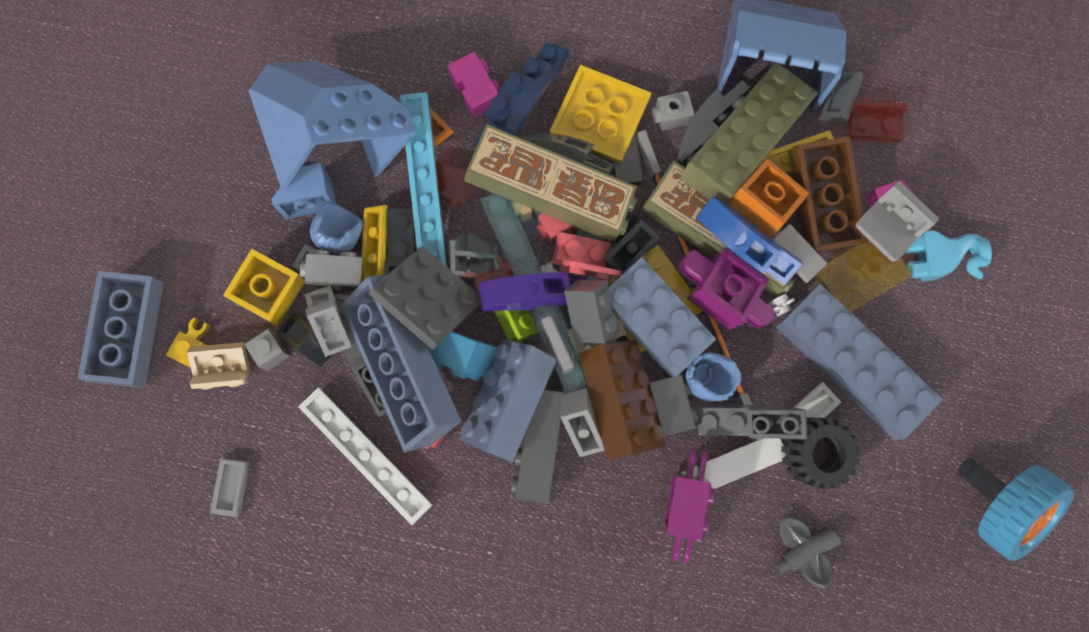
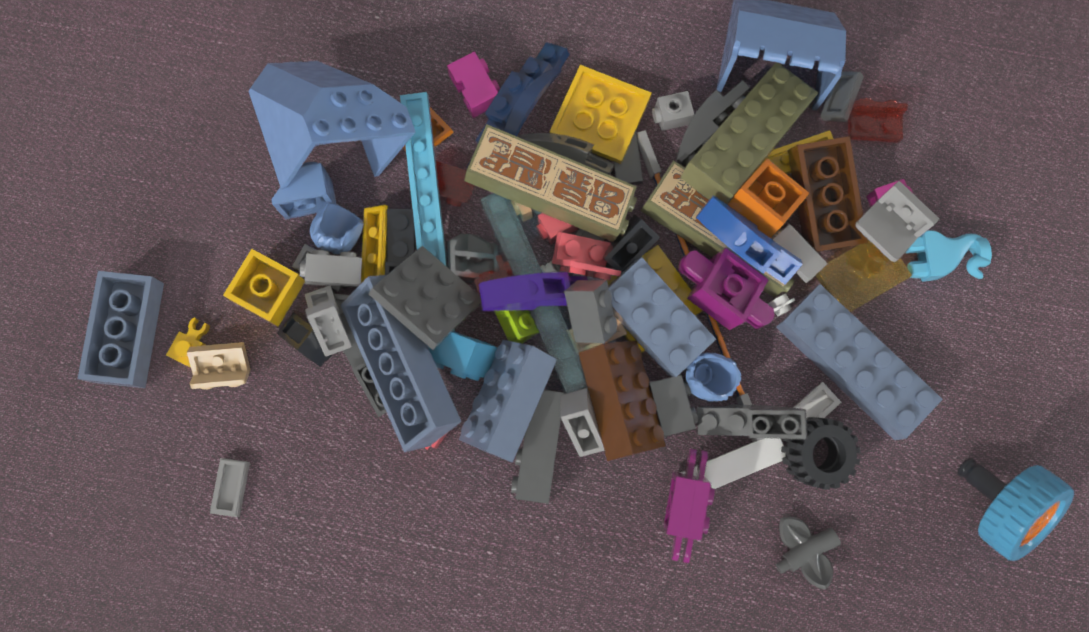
light grey brick [244,329,290,371] -> none
white plate [298,388,433,525] -> none
light grey tile [541,316,574,374] -> none

